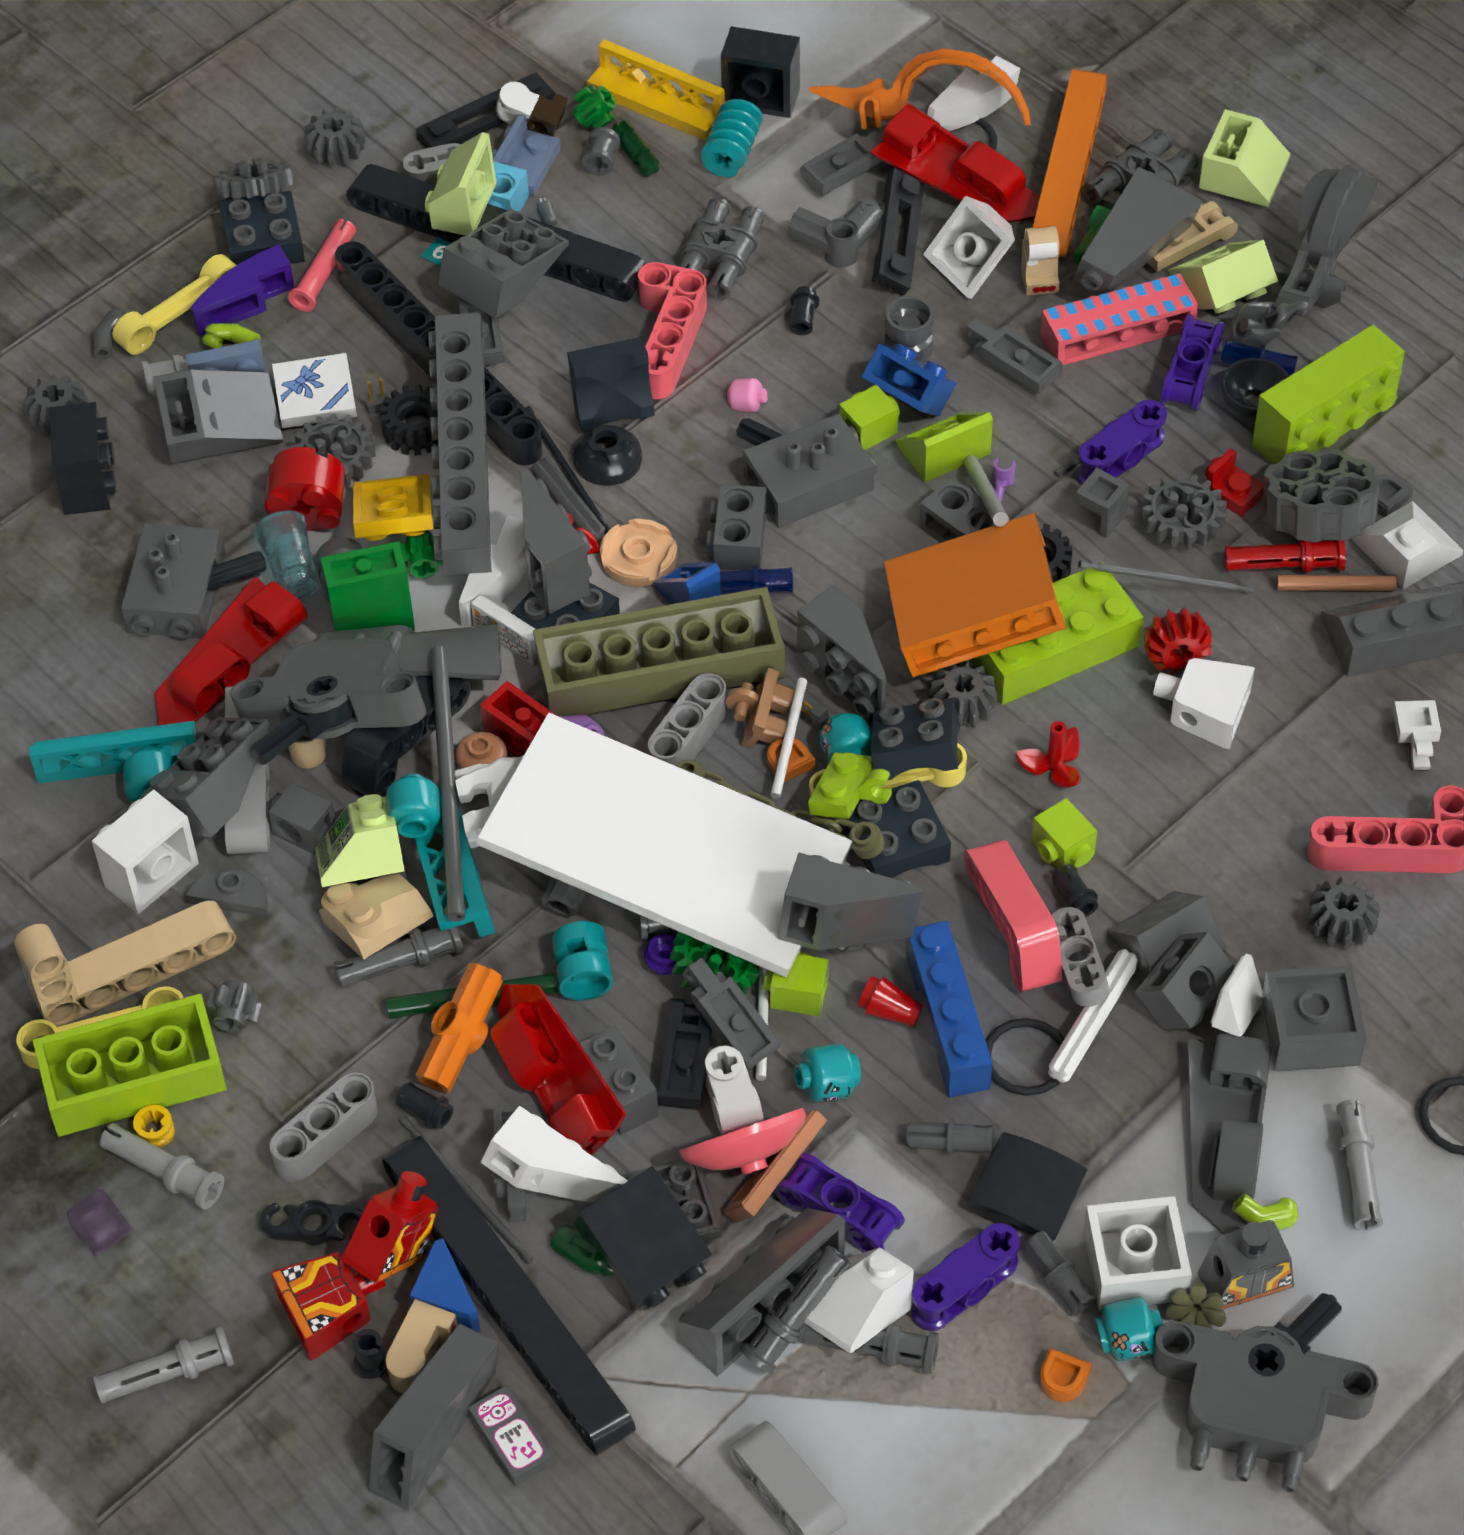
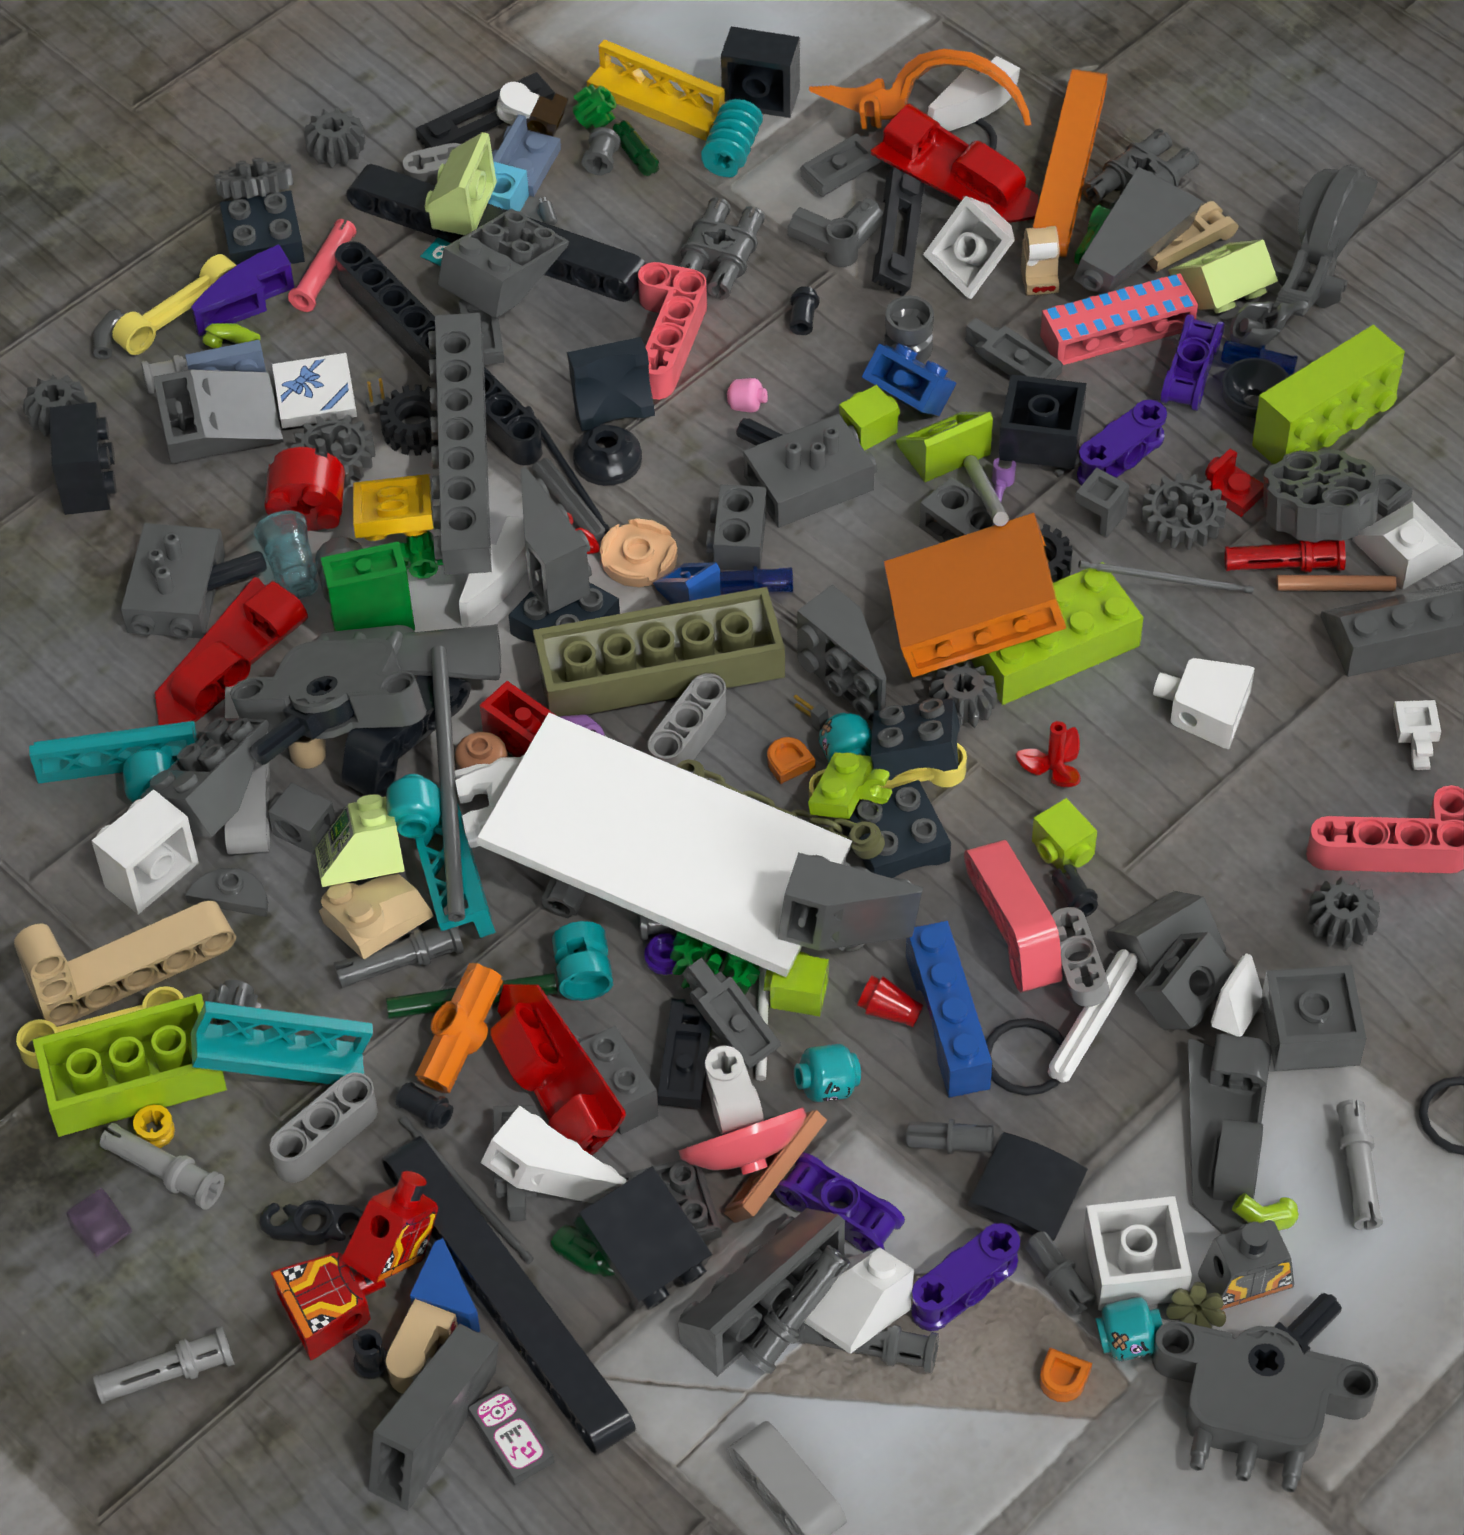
white tile [471,595,538,666] -> none
medium nougat hips [725,667,795,749] -> none
white axle [771,678,807,799] -> none
red gear [1144,607,1212,676] -> none
yellowish green slope [1199,109,1290,207] -> none
none -> teal fence [191,1001,373,1085]
none -> black brick [999,374,1087,469]

